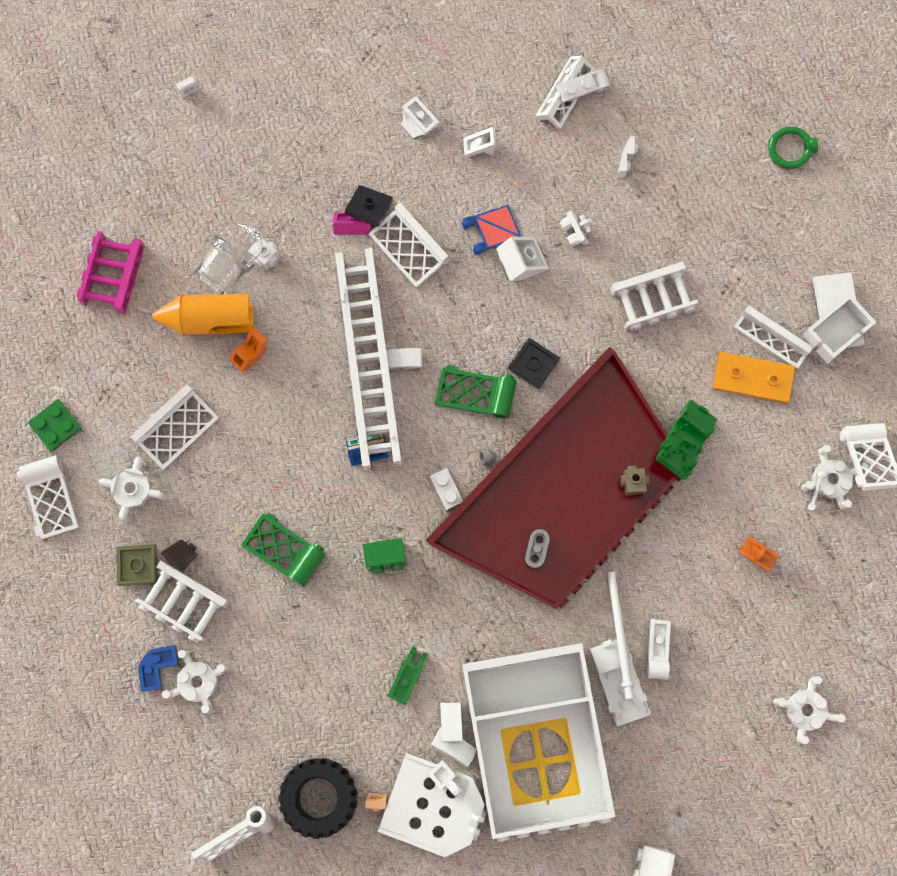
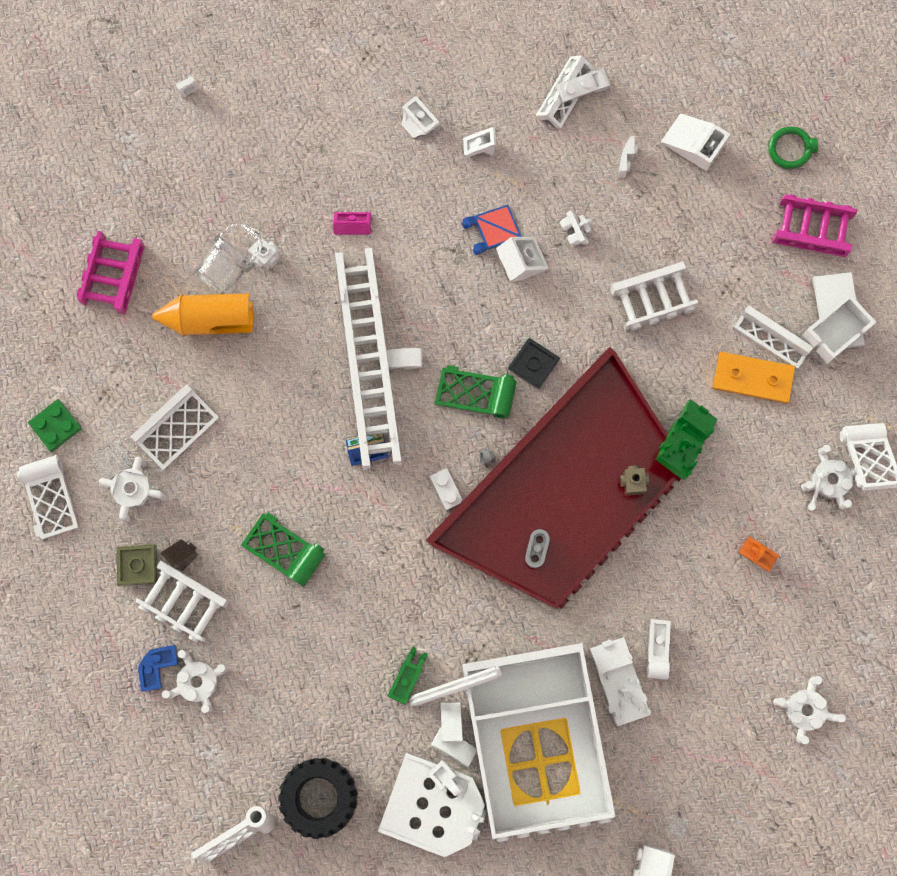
orange brick [229,328,268,373] -> none
black plate [345,185,393,227] -> none
green brick [363,538,407,574] -> none
light nougat plate [365,793,387,811] -> none
white fence [369,203,451,288] -> none
white bar [607,572,634,700] -> none
none -> white axle [408,667,502,707]
none -> white slope [660,113,730,172]
none -> dark pink fence [772,194,857,257]

